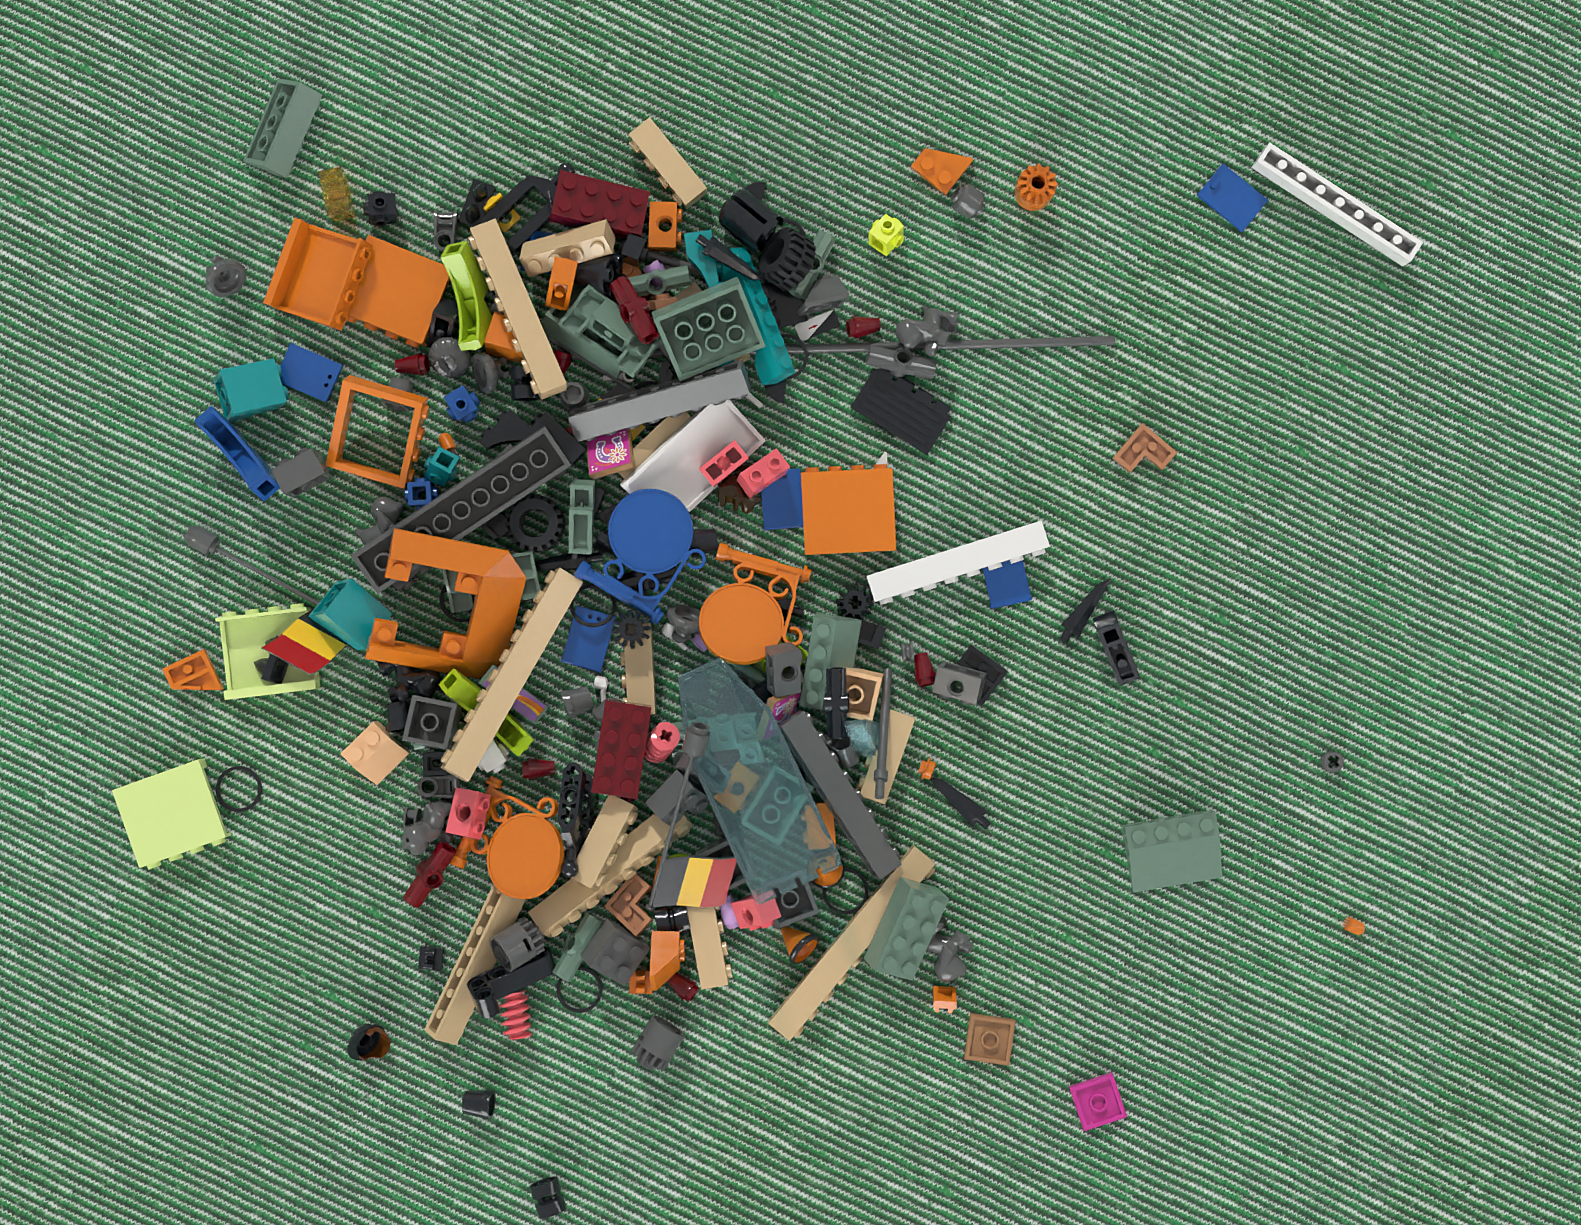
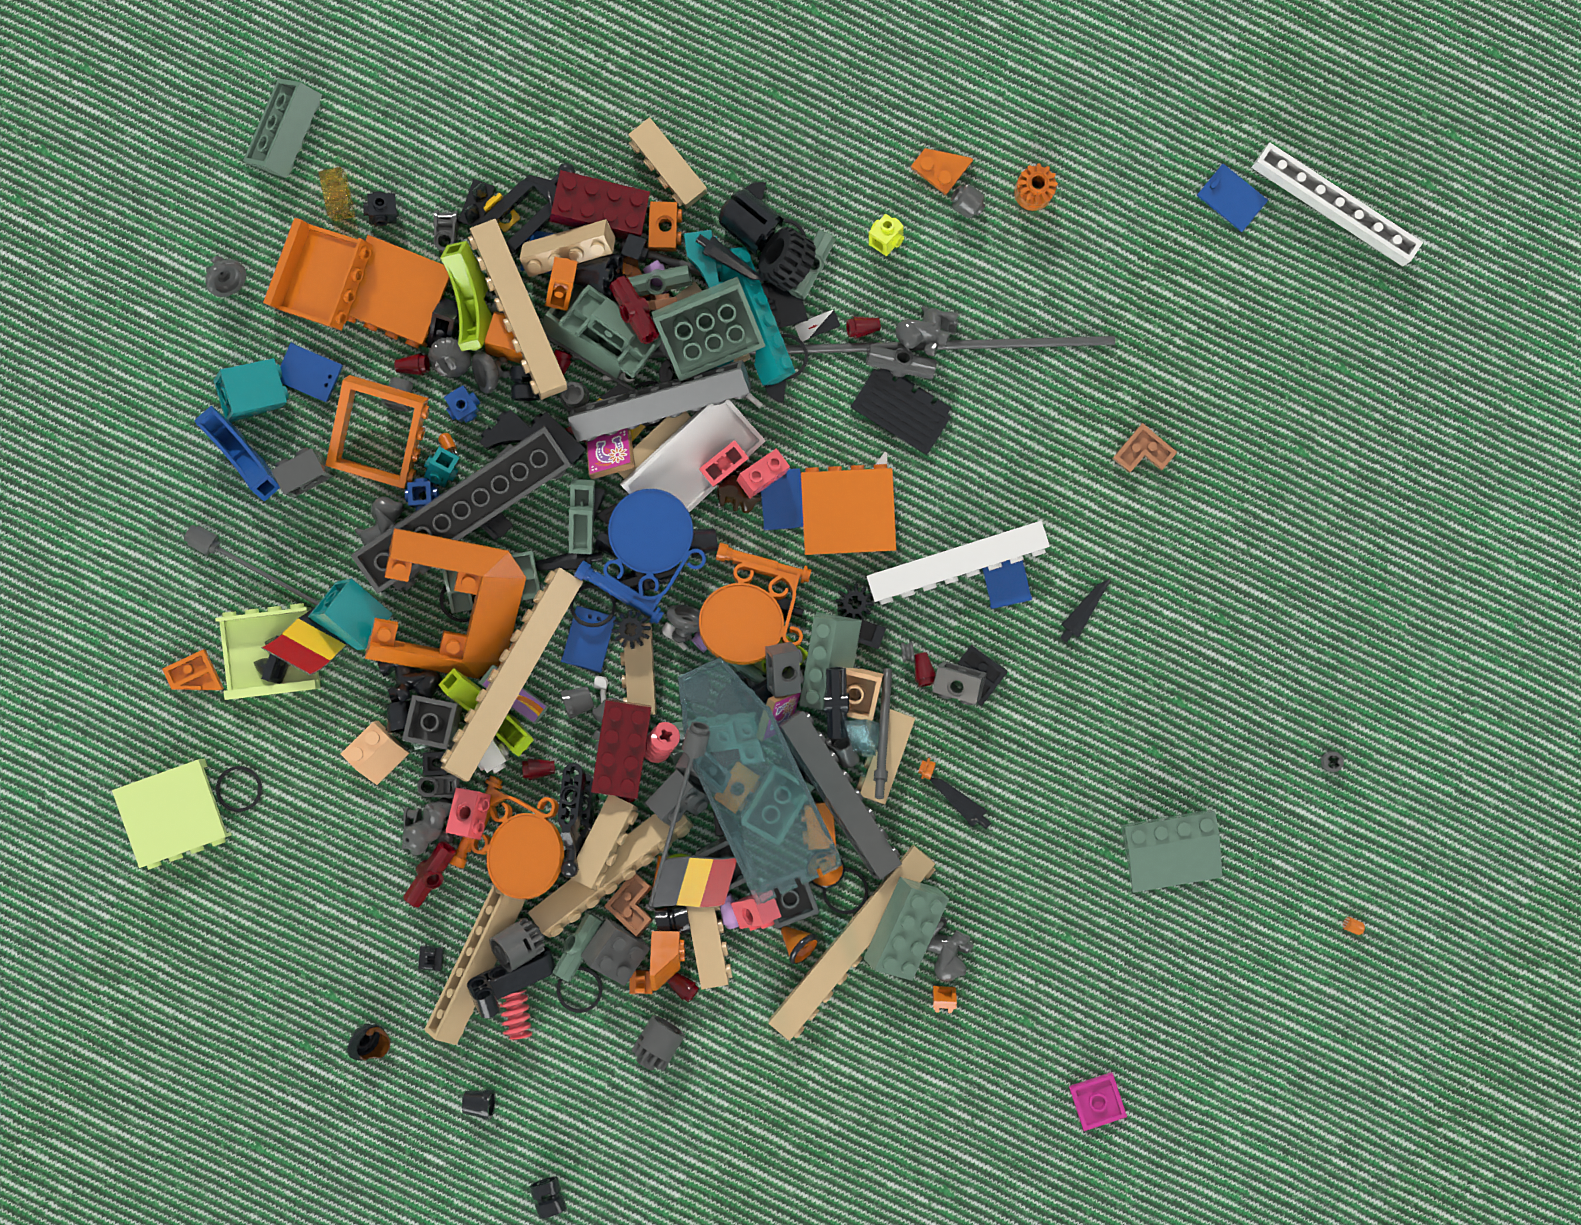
black tyre [505,494,566,553] -> none
dark grey slope [796,274,850,317] -> none
medium nougat tile [964,1013,1016,1066] -> none
black slope [1093,610,1140,686] -> none

